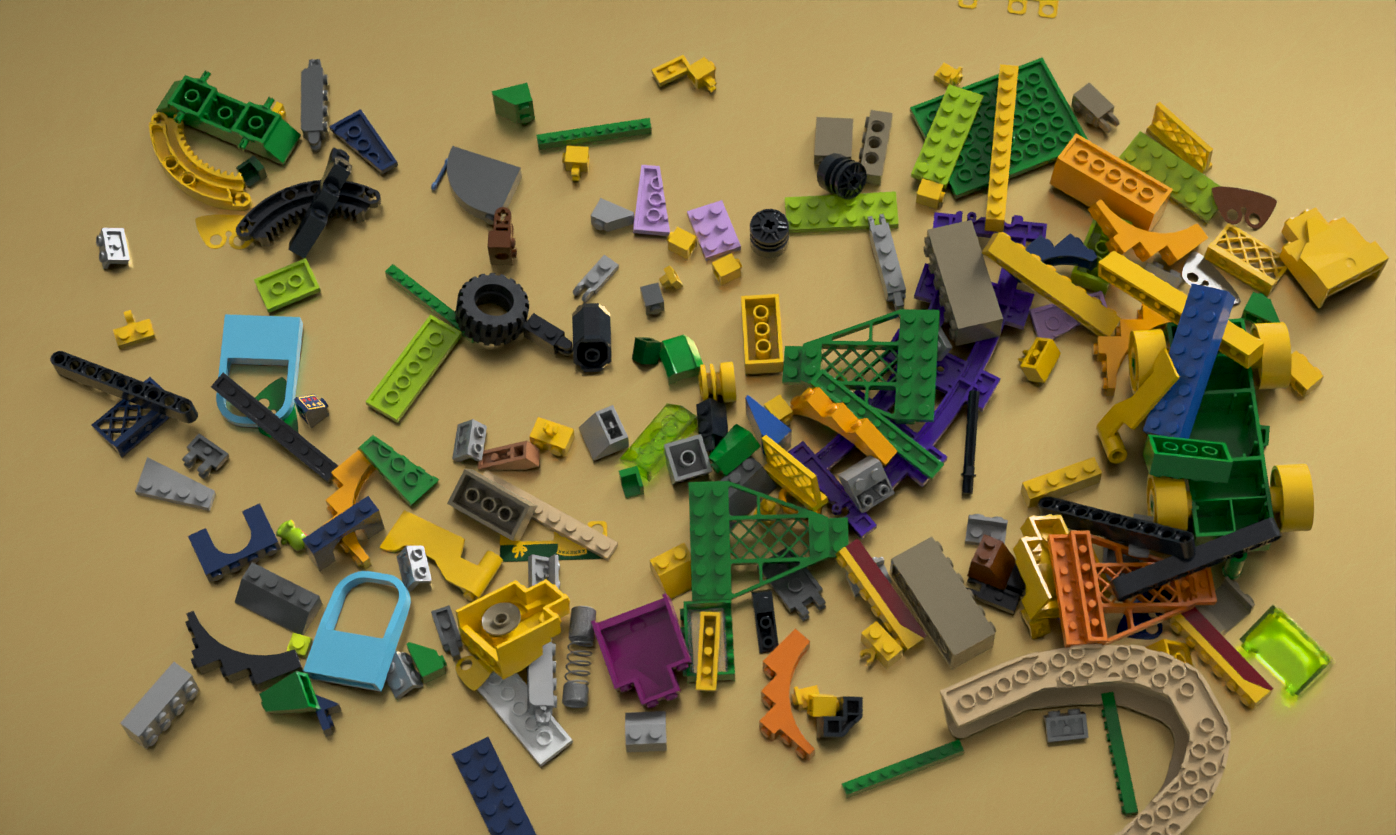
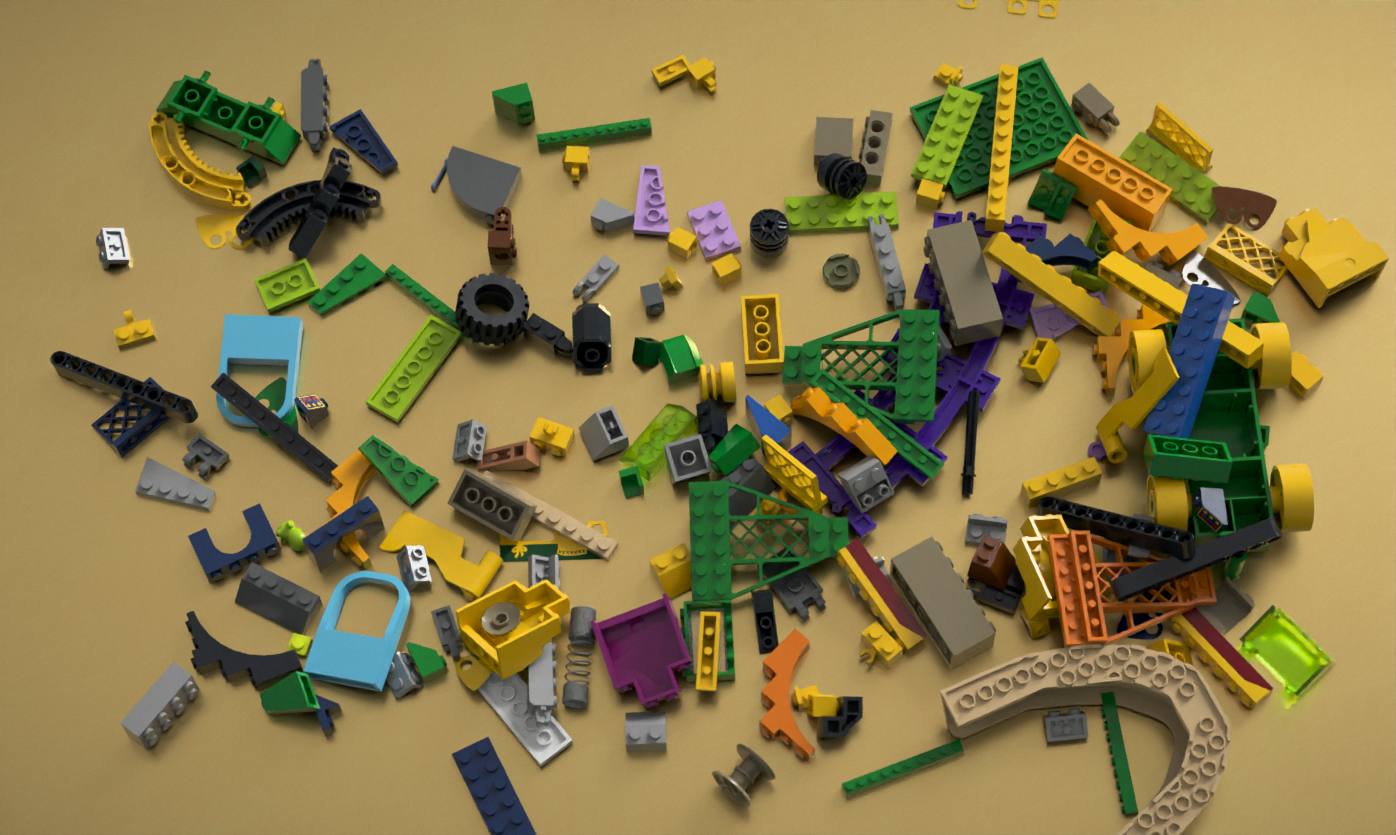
none -> green wing [307,253,388,317]
none -> dark tan piece [712,744,775,807]
none -> olive tile [823,254,860,289]
none -> green slope [1028,169,1077,220]
none -> medium lavender tile [1087,441,1107,462]
none -> slope [1192,487,1228,533]

